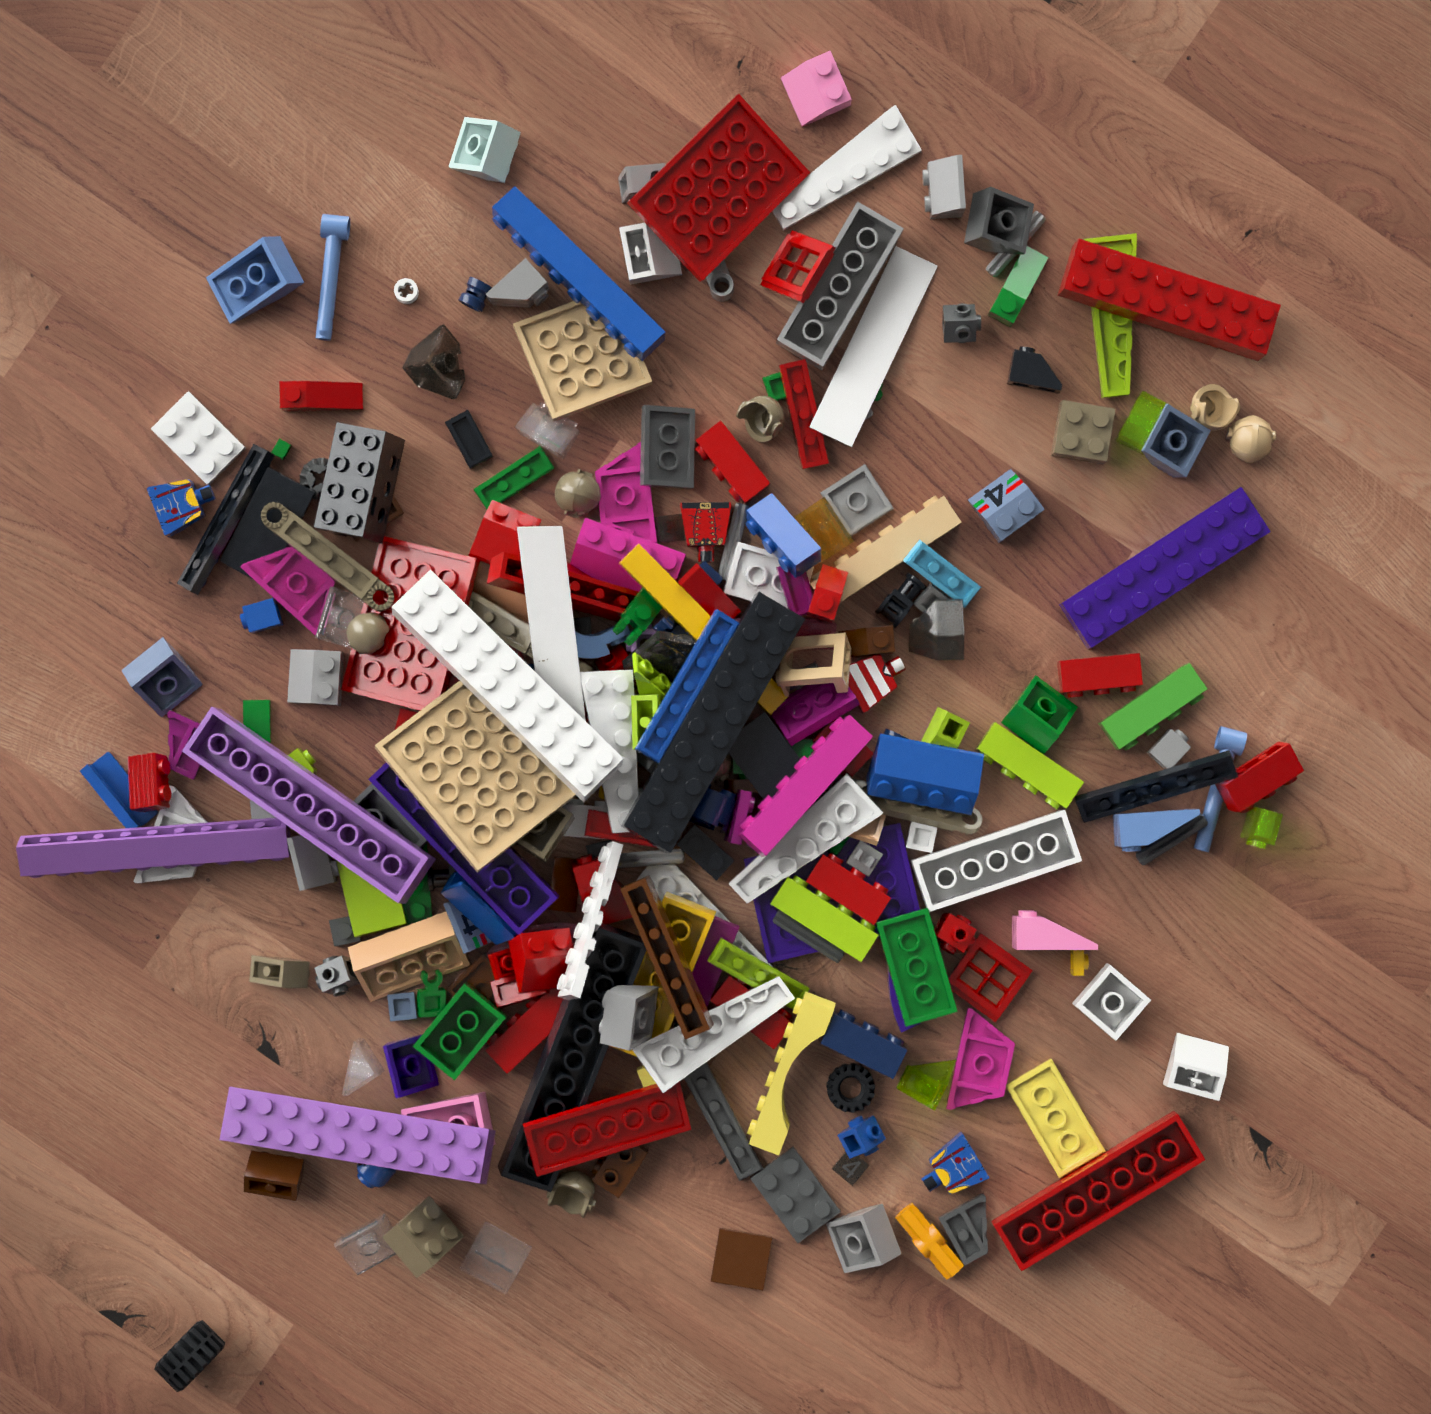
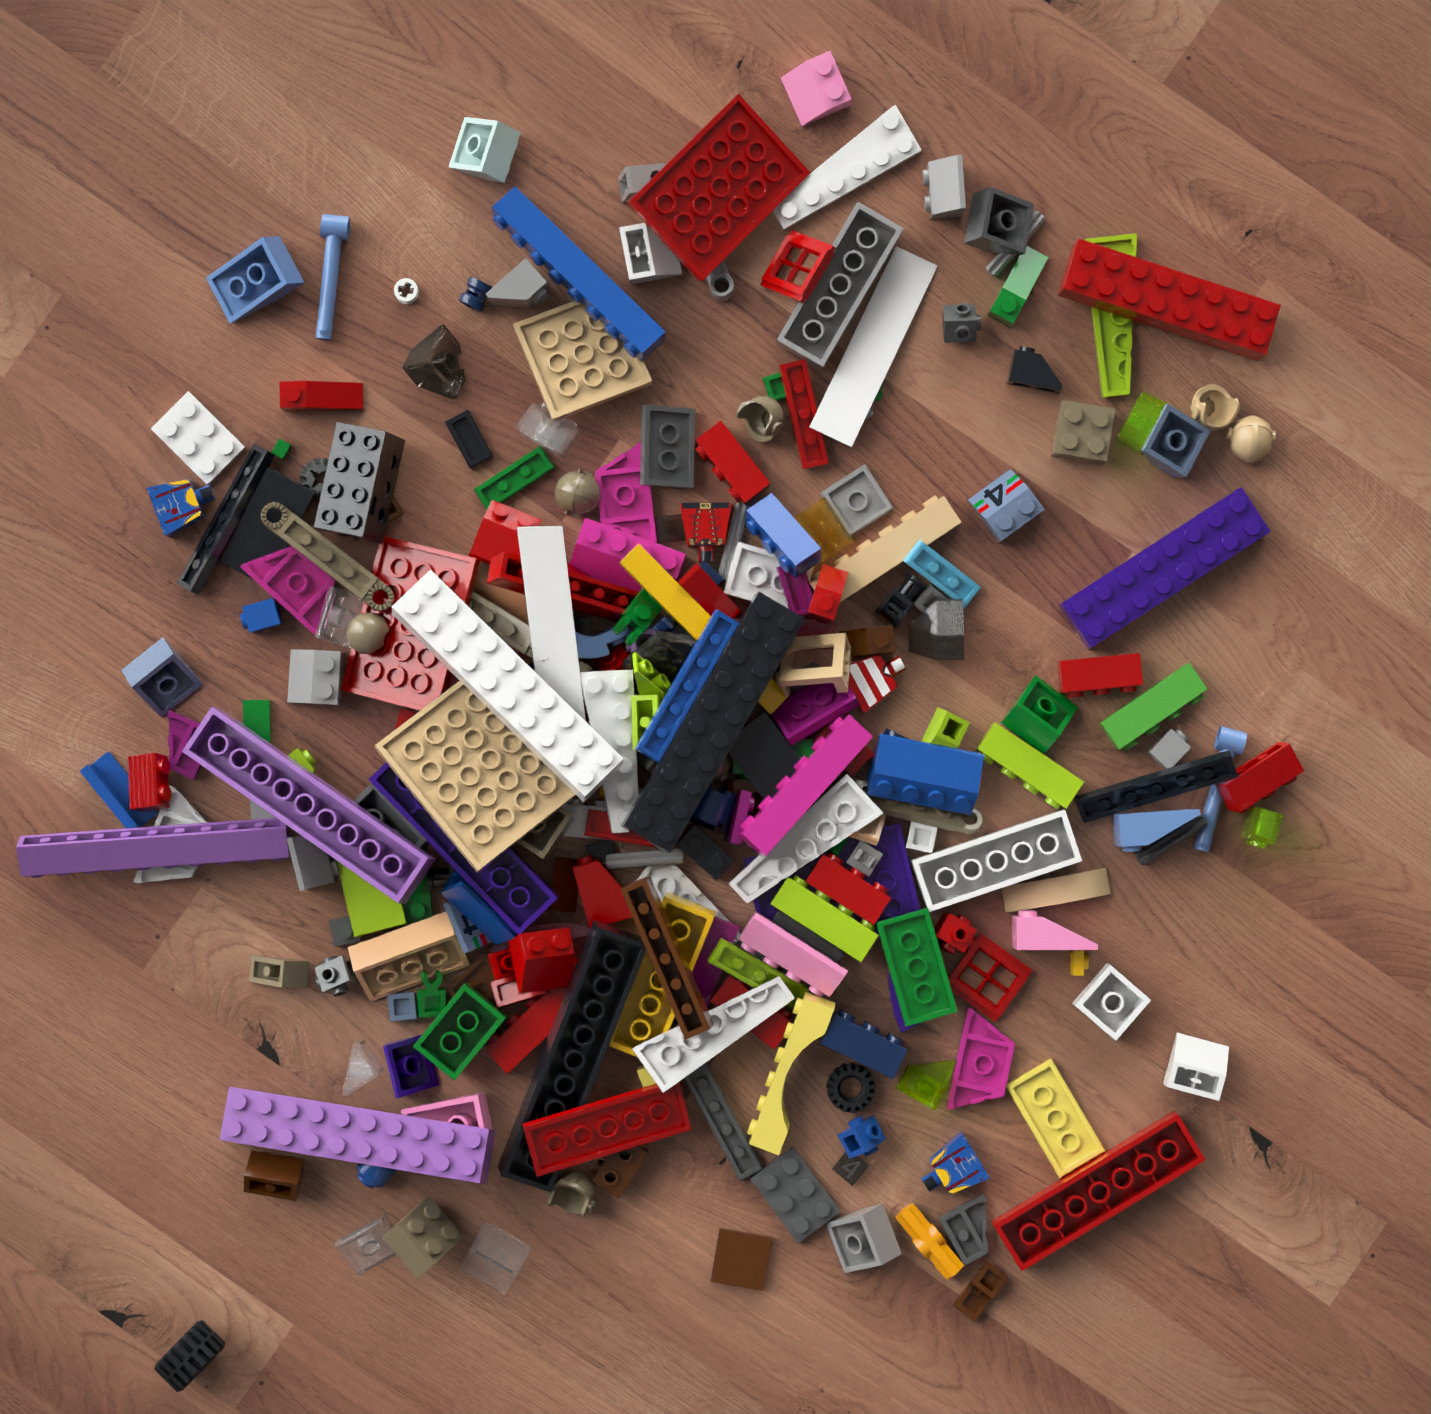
white wing [557,841,623,1000] -> none
light grey slope [599,985,659,1051] -> none
none -> bright pink slope [738,911,848,997]
none -> reddish brown slope [952,1261,1008,1322]
none -> tan slope [1001,868,1111,913]

